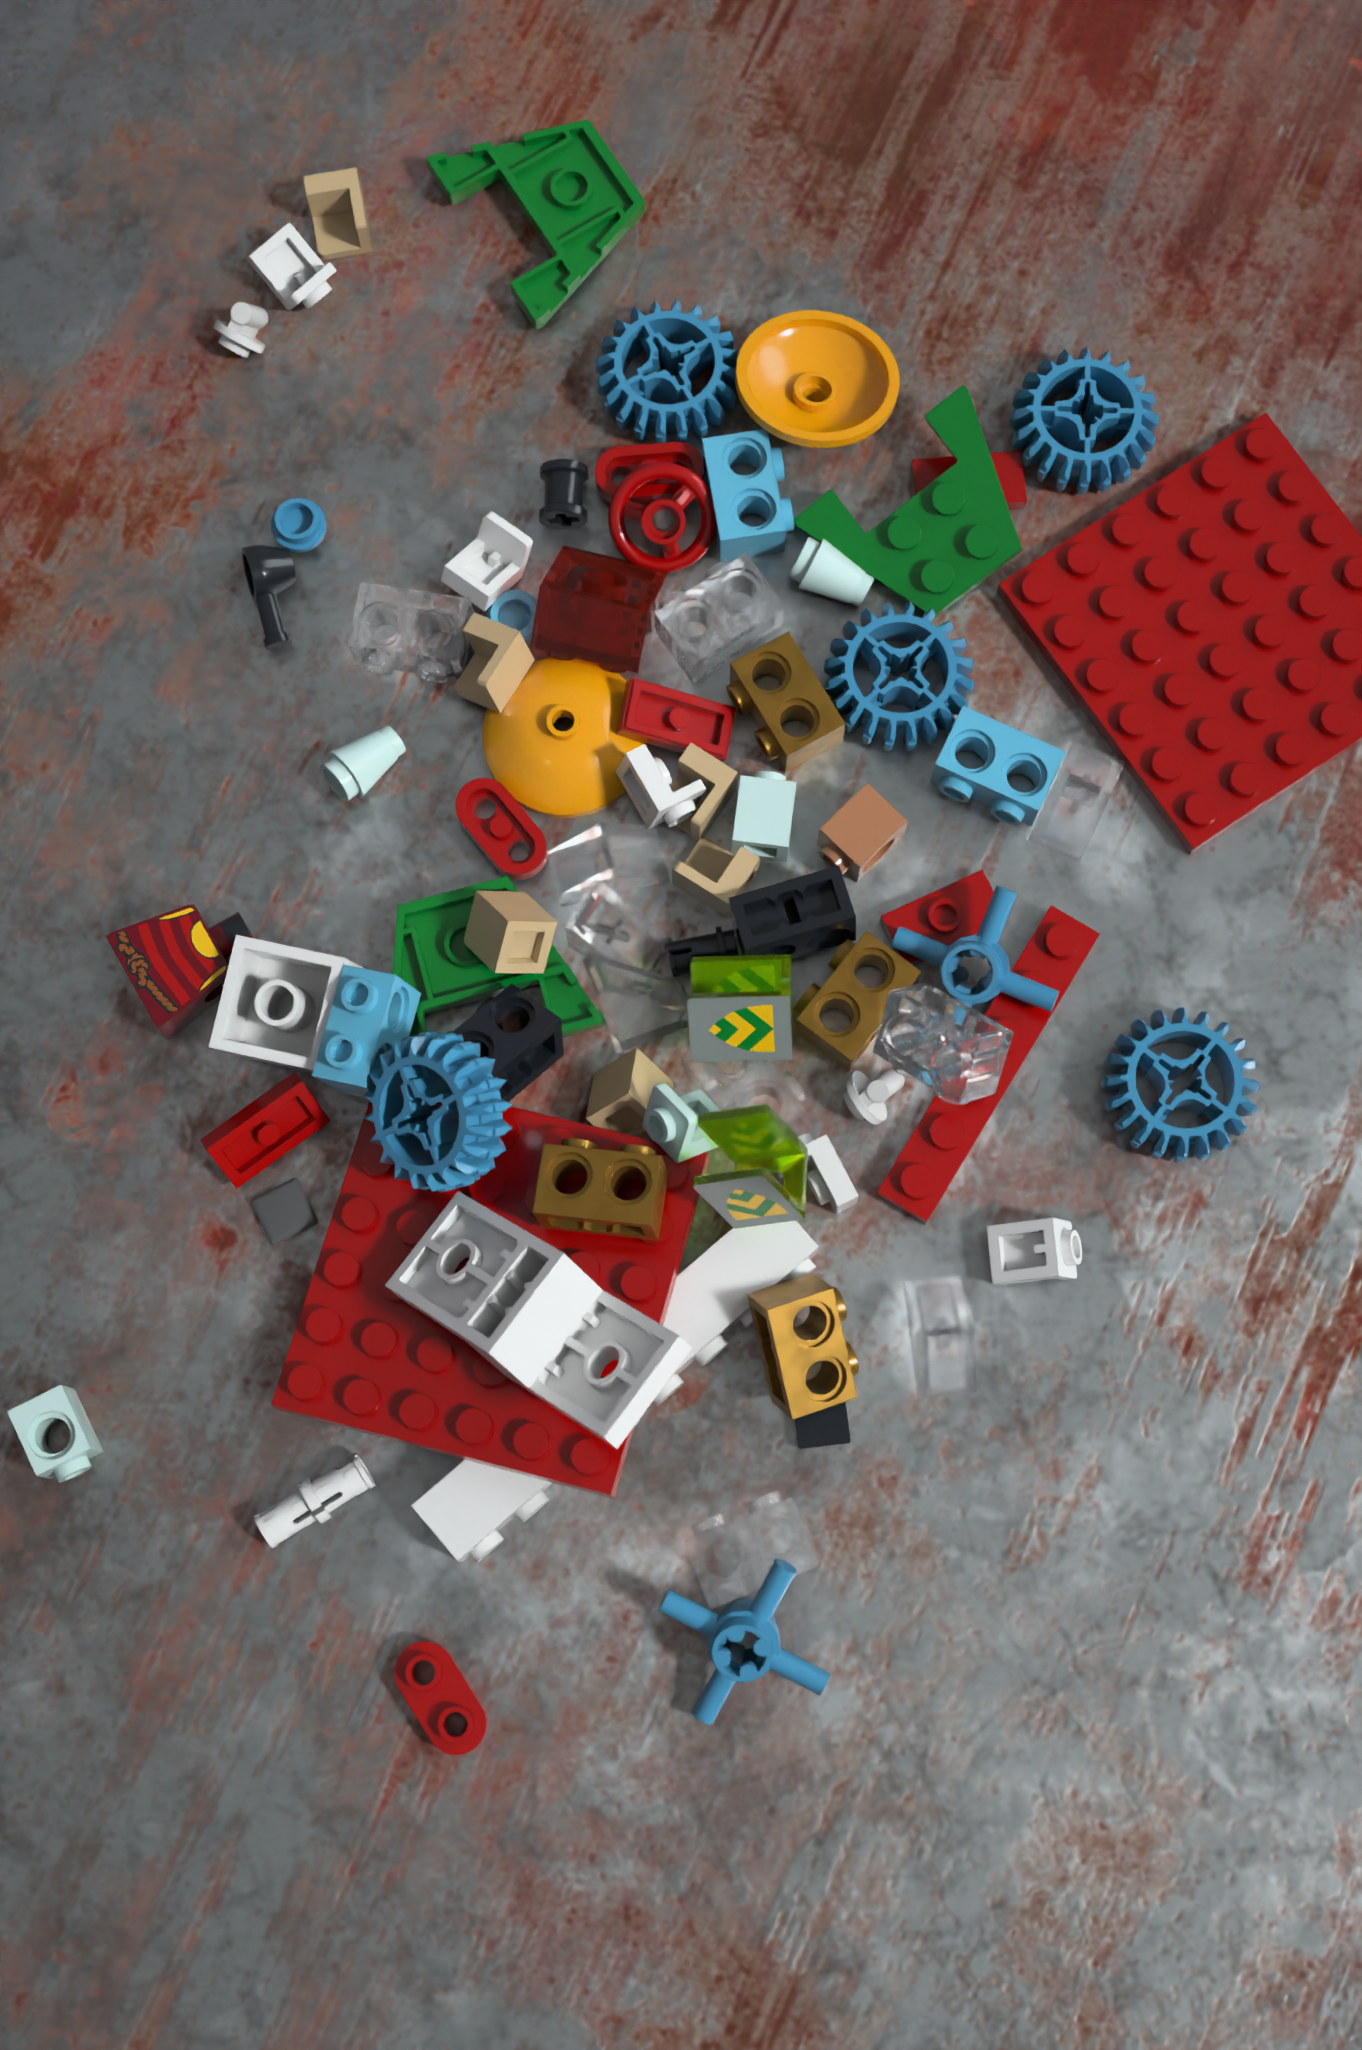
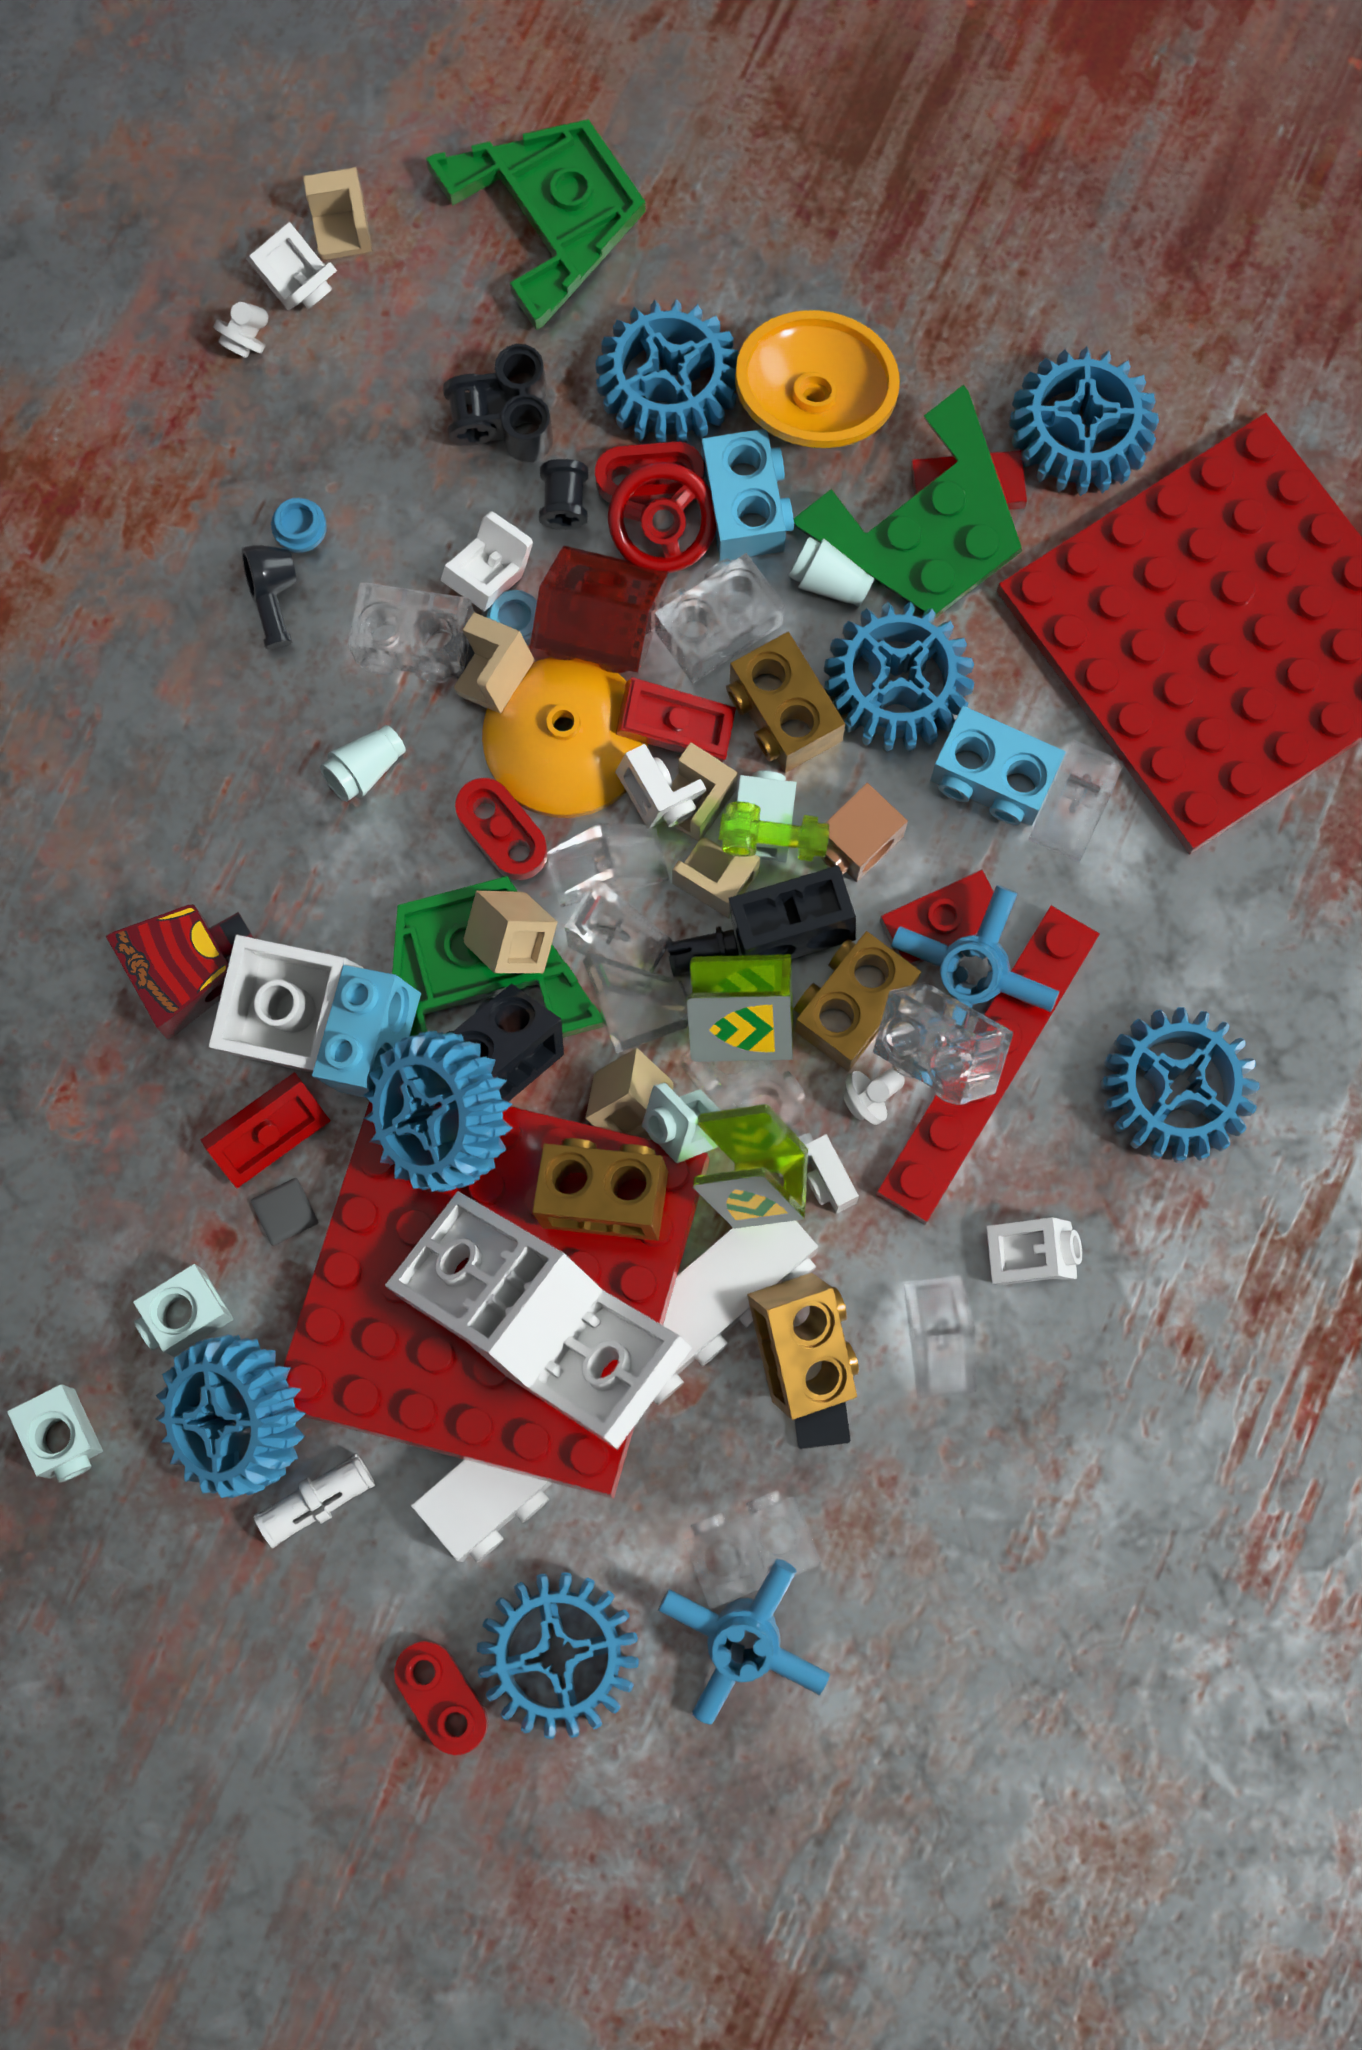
none -> light aqua brick [133,1264,234,1357]
none -> dark azure gear [155,1335,306,1498]
none -> black piece [443,344,553,463]
none -> dark azure gear [477,1572,639,1739]
none -> clear neon green bar [718,801,829,861]

